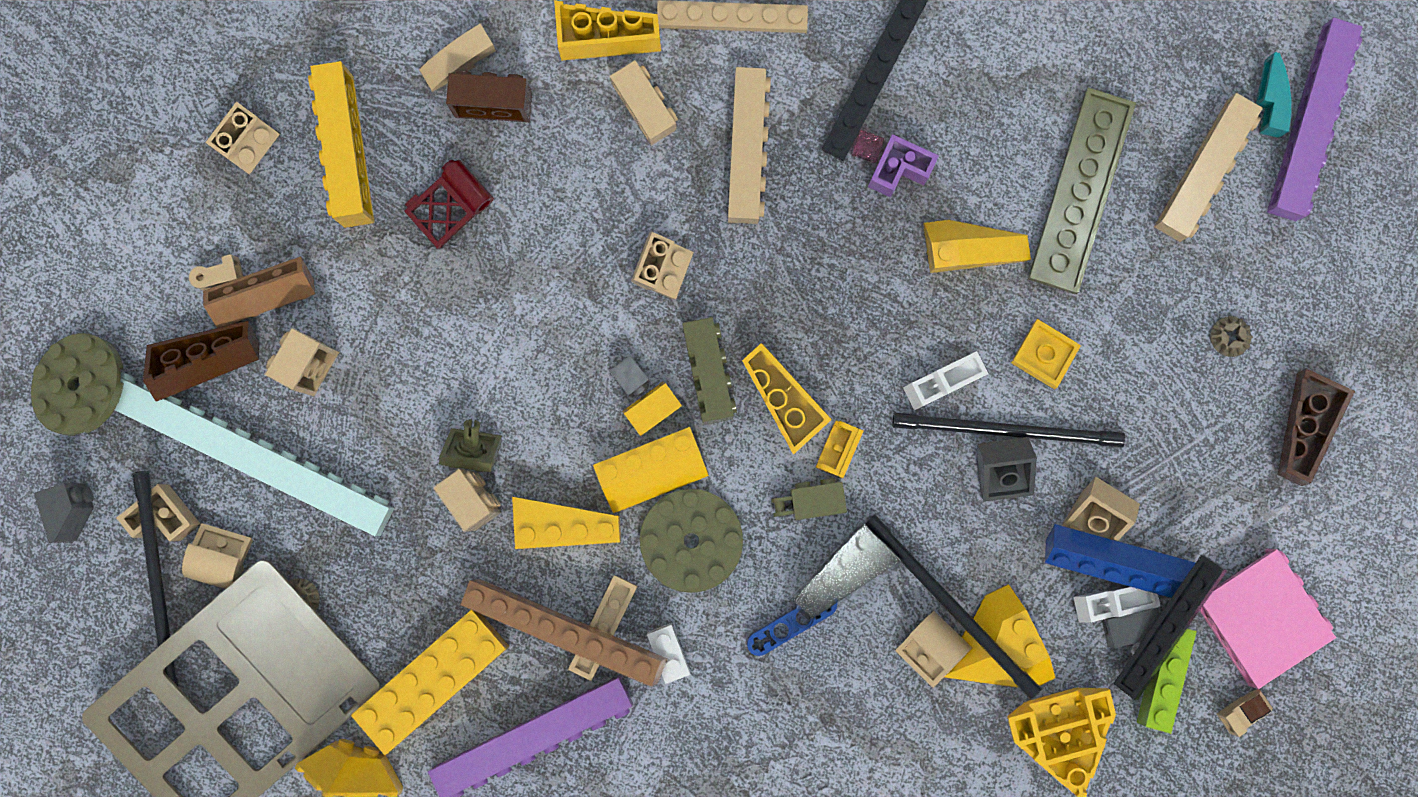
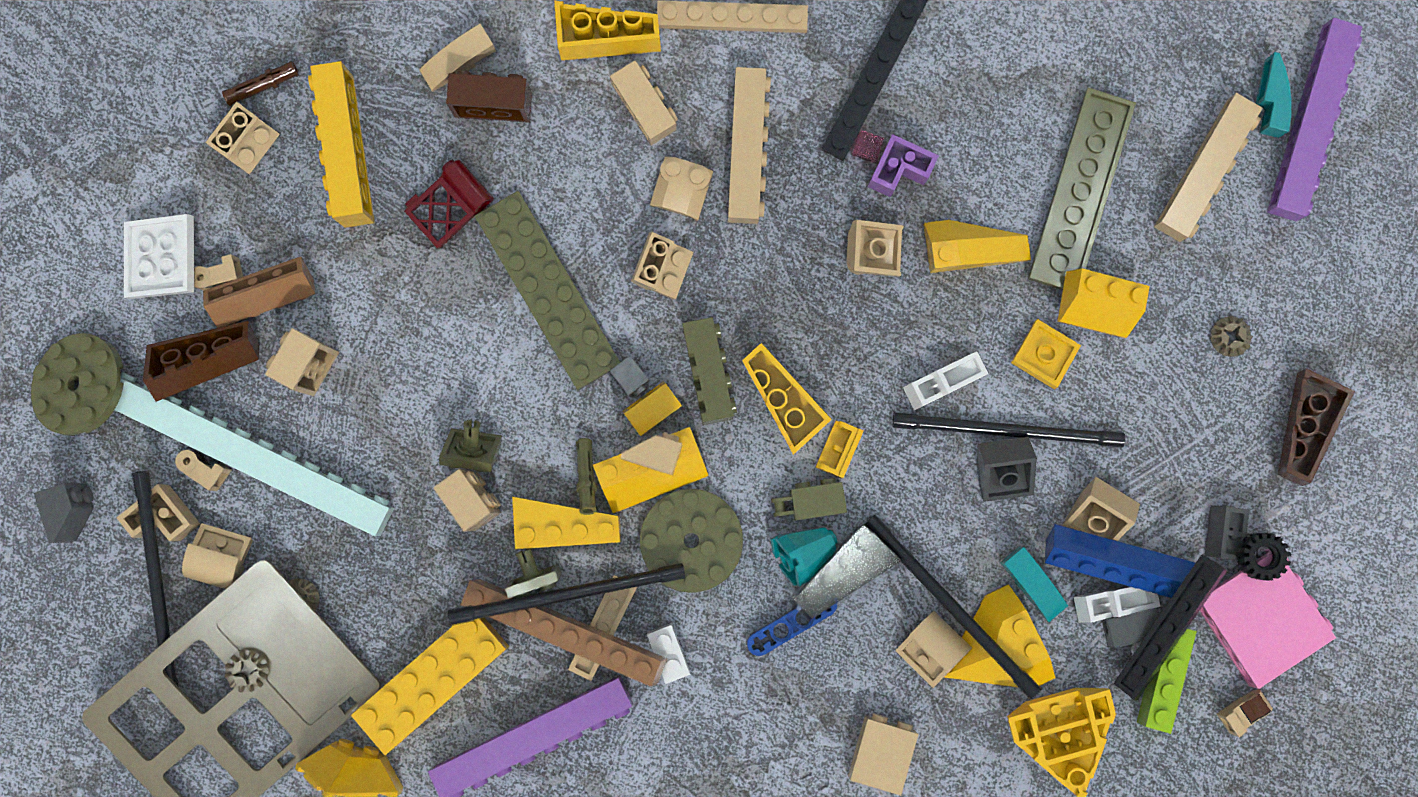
none -> white plate [124,214,194,299]
none -> tan leg [175,450,232,491]
none -> reddish brown pin [222,61,299,106]
none -> dark tan gear [225,650,269,692]
none -> black piece [447,563,685,626]
none -> olive plate [475,191,620,390]
none -> olive plate [505,548,562,599]
none -> olive pin [576,438,597,515]
none -> tan slope [620,432,682,476]
none -> tan slope [650,157,713,221]
none -> teal cone [770,527,837,586]
none -> tan slope [847,220,903,277]
none -> tan brick [848,713,918,796]
none -> teal slope [1000,546,1068,622]
none -> yellow slope [1057,268,1150,338]
none -> dark grey hinge [1205,505,1250,561]
none -> black tyre [1236,533,1291,581]

